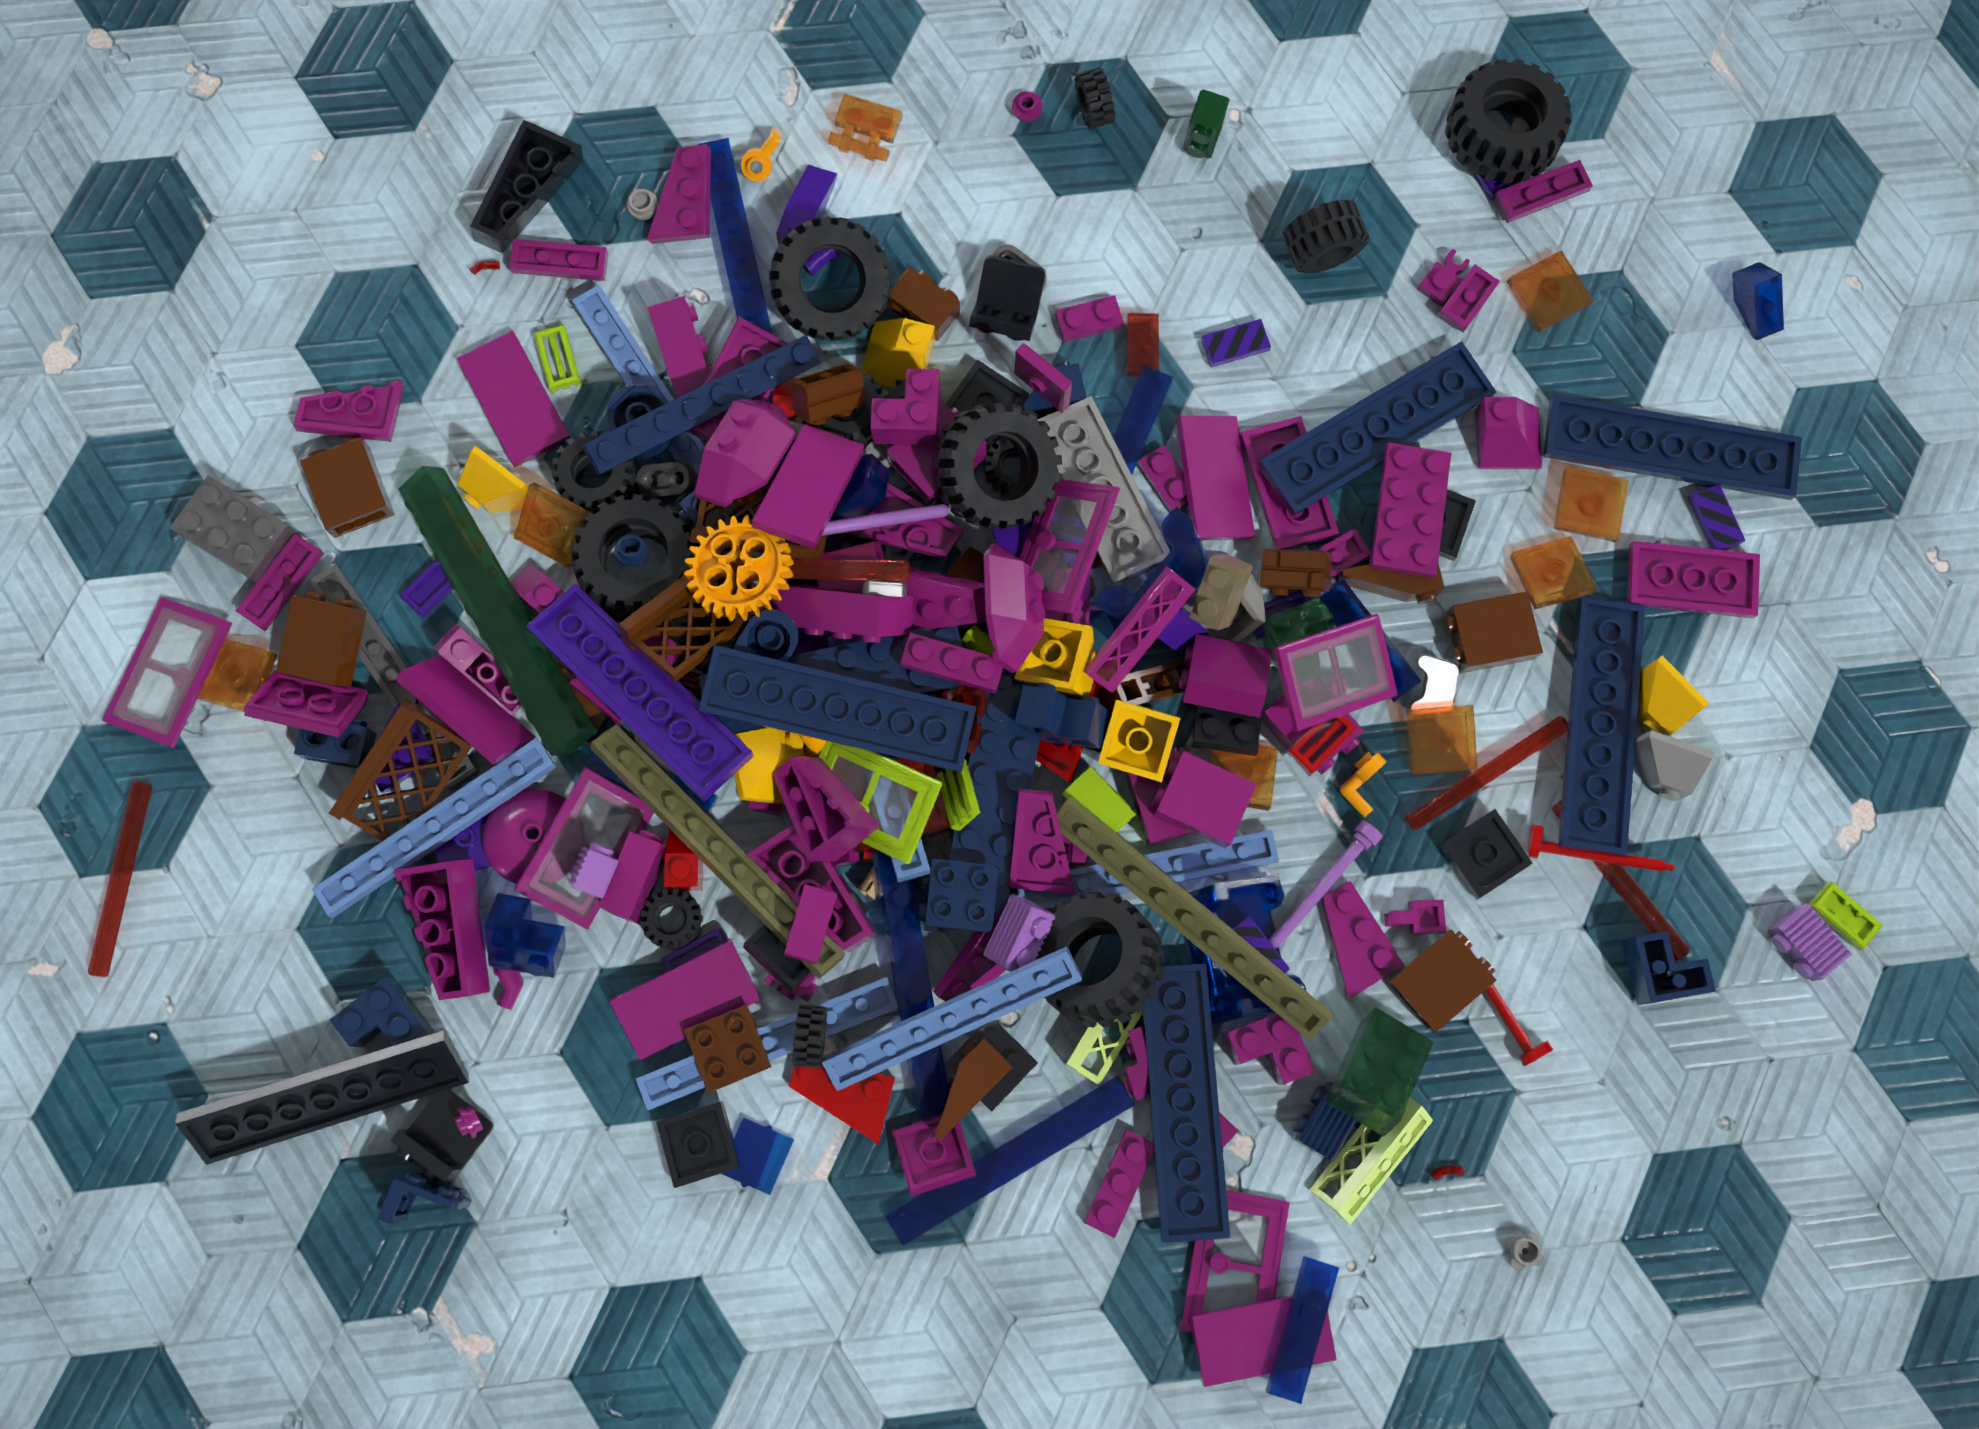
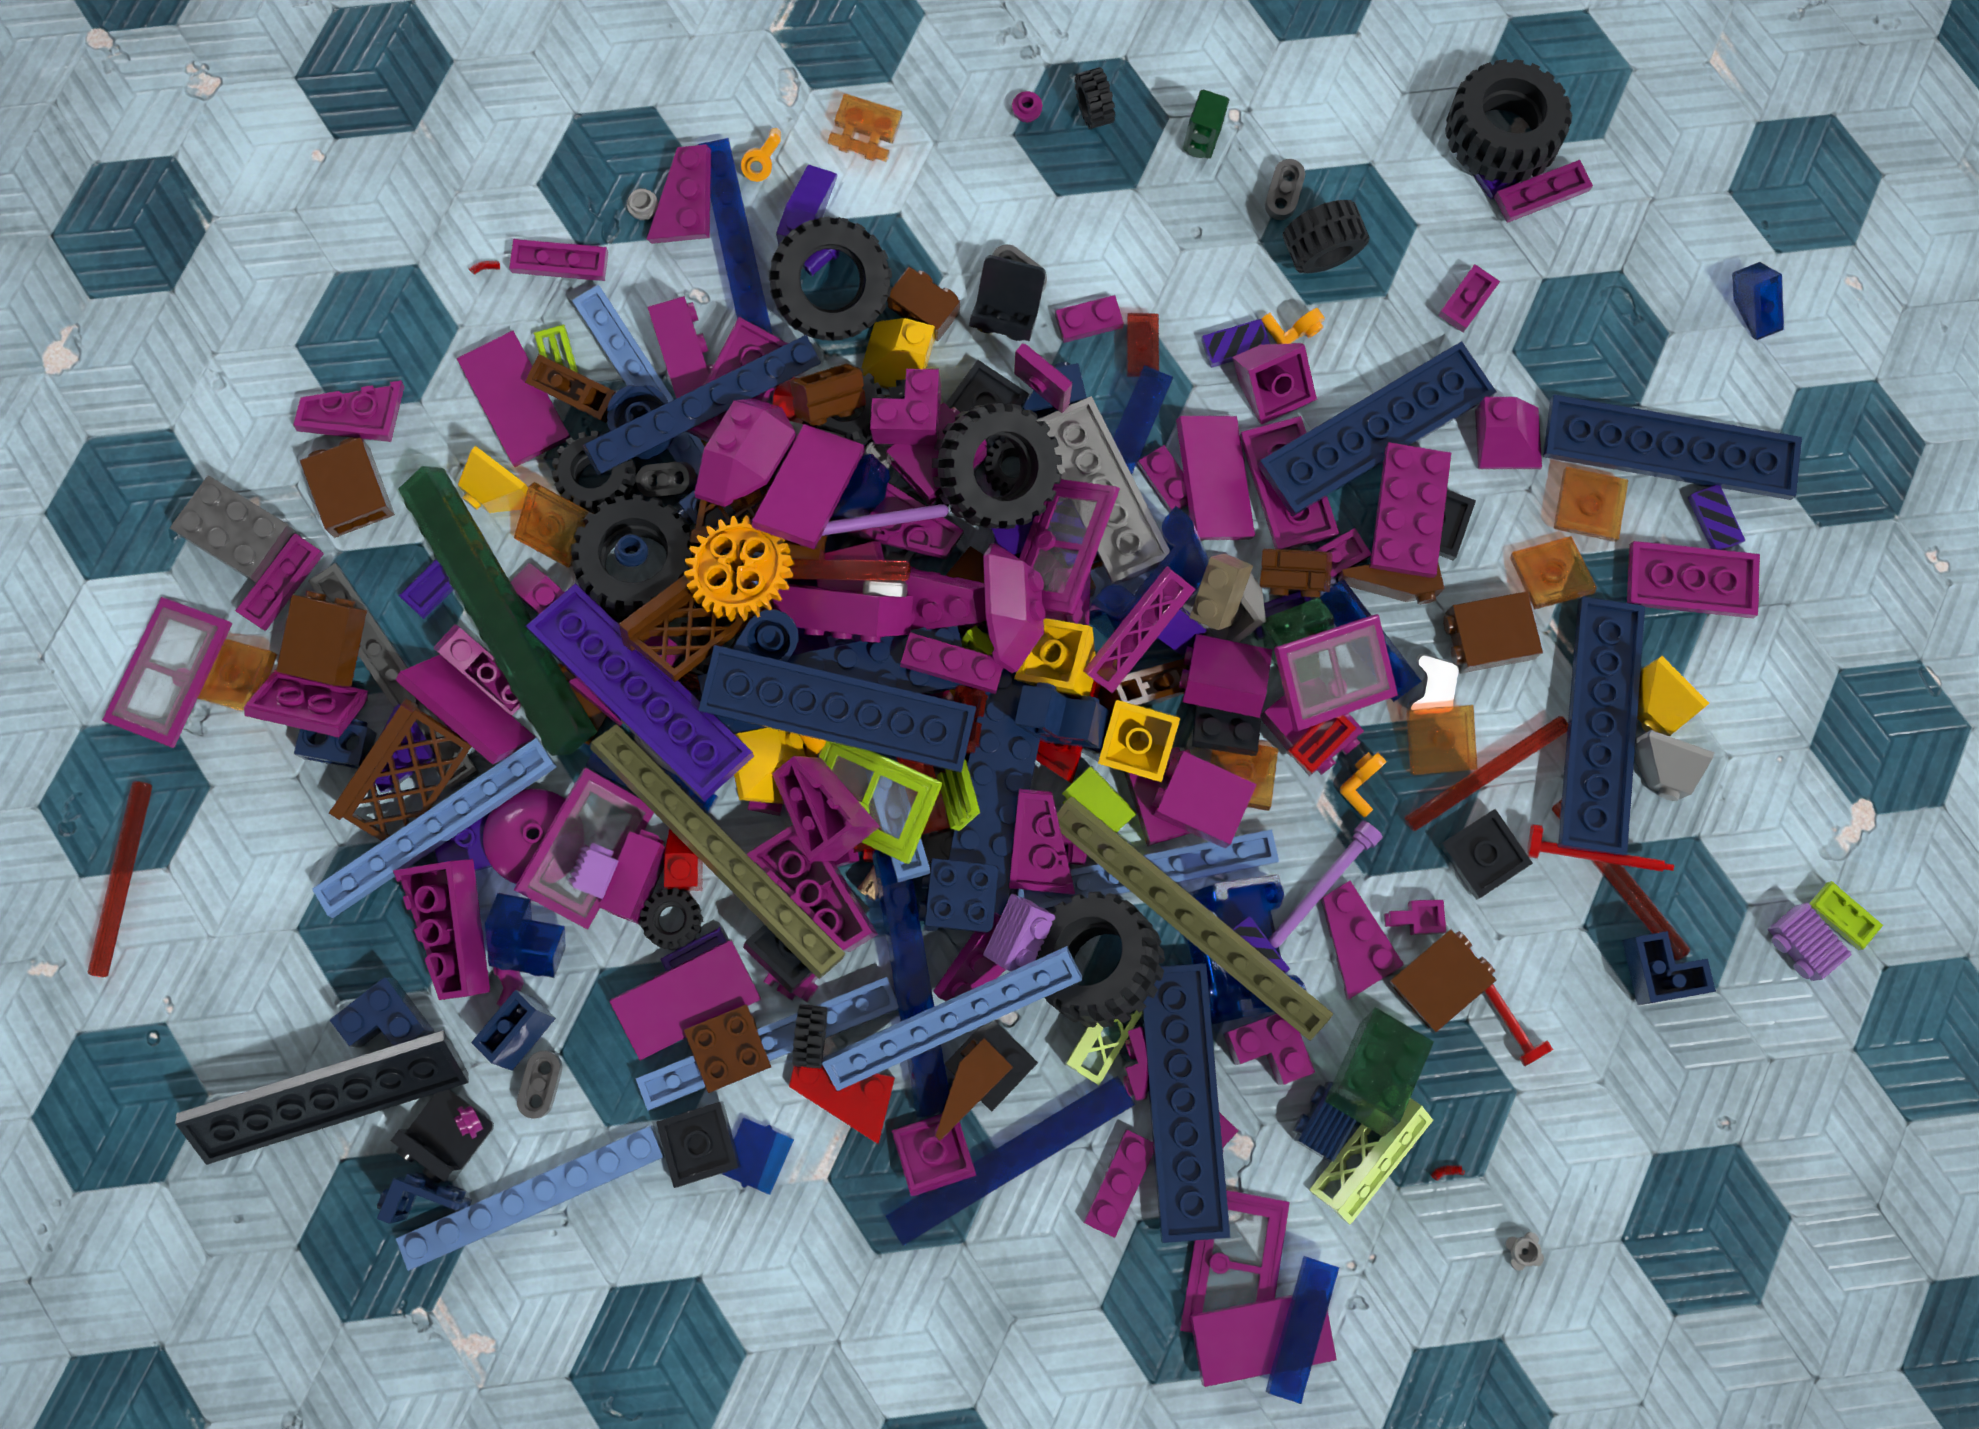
black wedge [470,119,583,254] -> none
magenta slope [784,884,837,965] -> none
magenta plate [1417,249,1470,307] -> none
clear orange plate [1507,250,1594,333] -> none
none -> medium blue plate [396,1126,665,1271]
none -> dark blue brick [471,990,556,1071]
none -> flat silver plate [517,1051,563,1119]
none -> reddish brown slope [525,354,616,424]
none -> magenta slope [1232,343,1317,424]
none -> light orange plate [1261,308,1325,344]
none -> flat silver plate [1265,159,1305,220]

